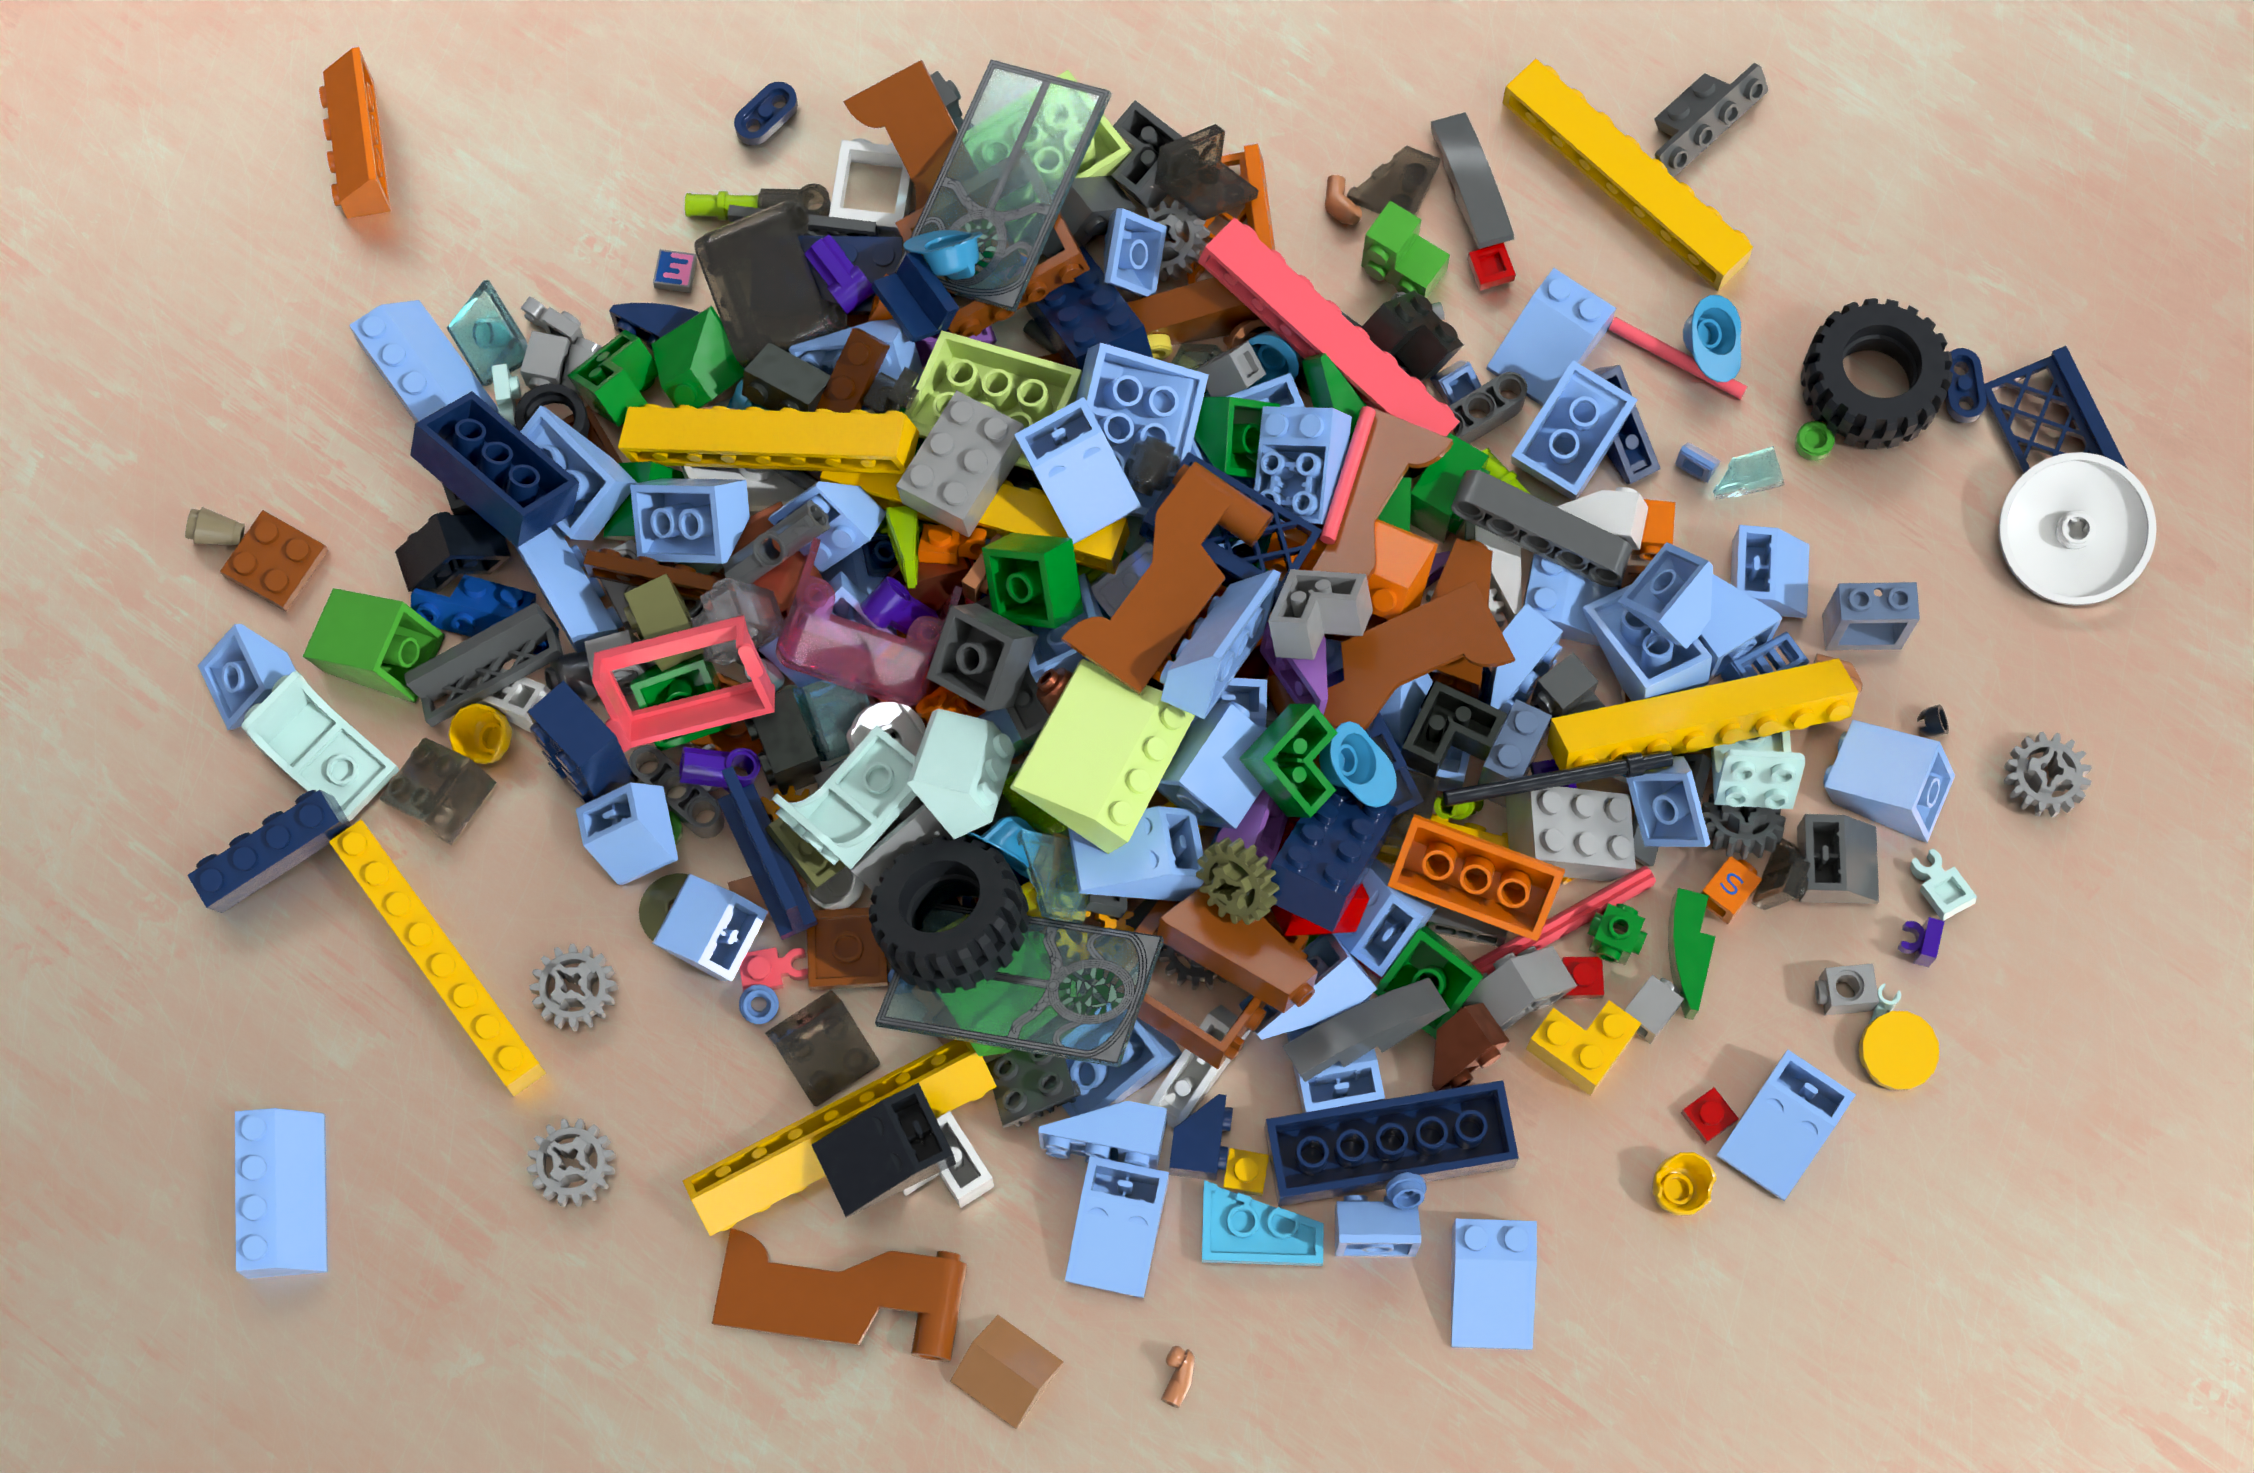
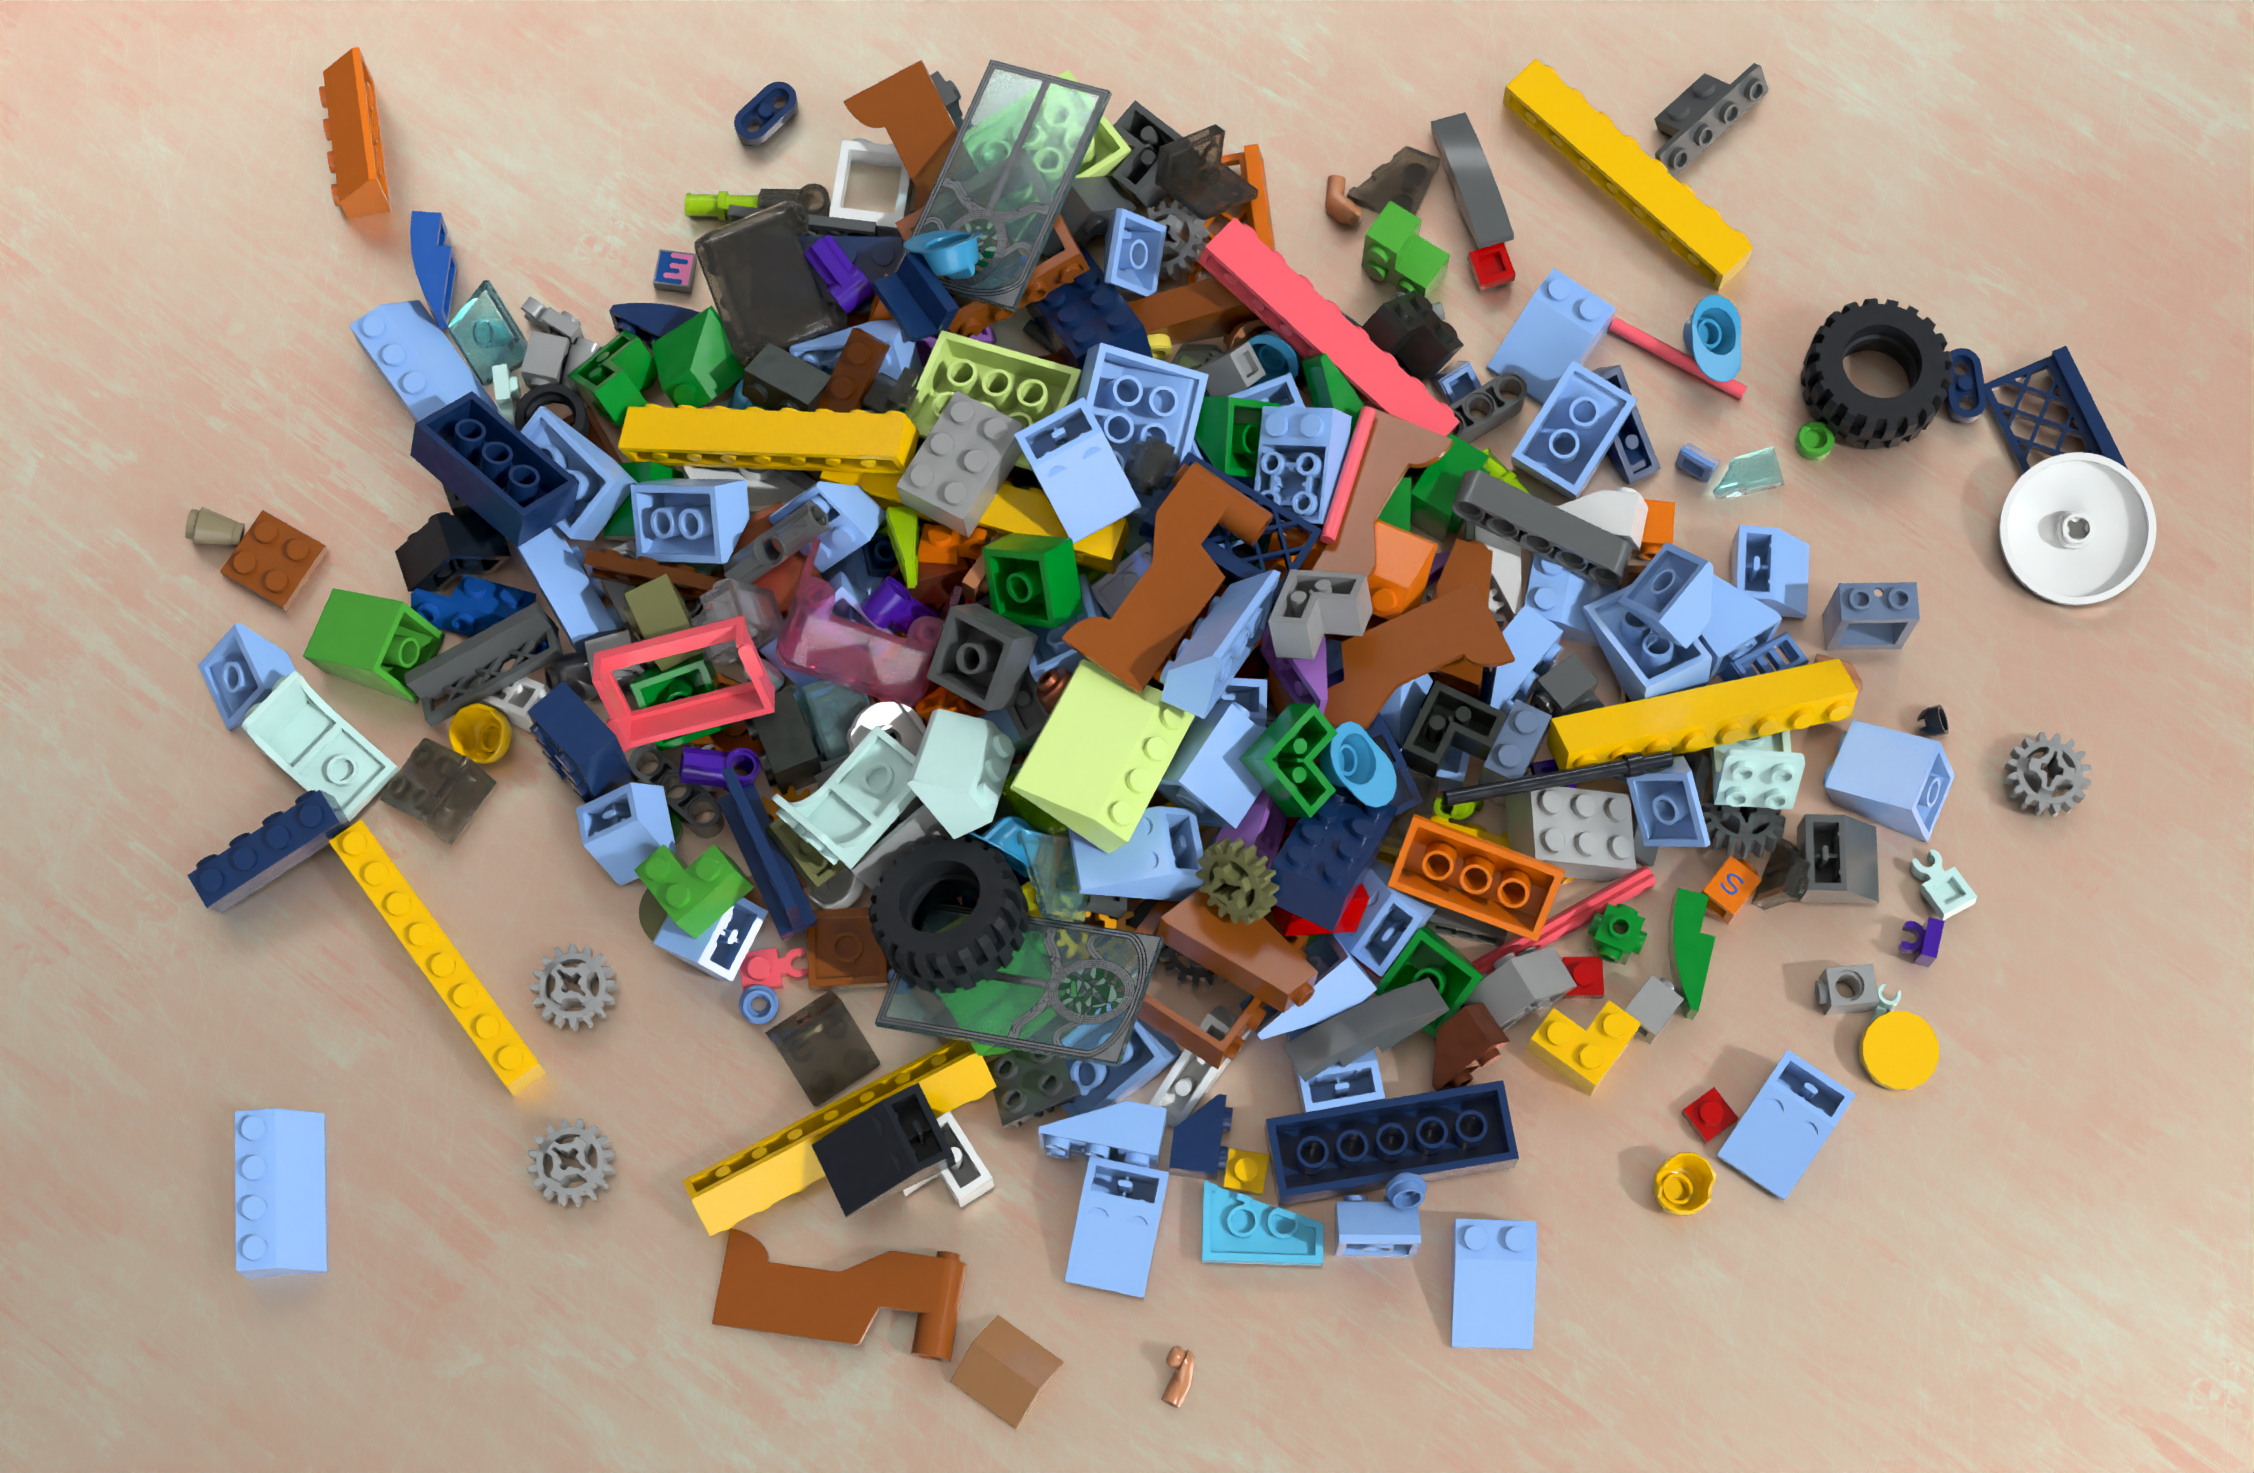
none -> blue slope [410,211,457,330]
none -> bright green brick [634,844,755,939]

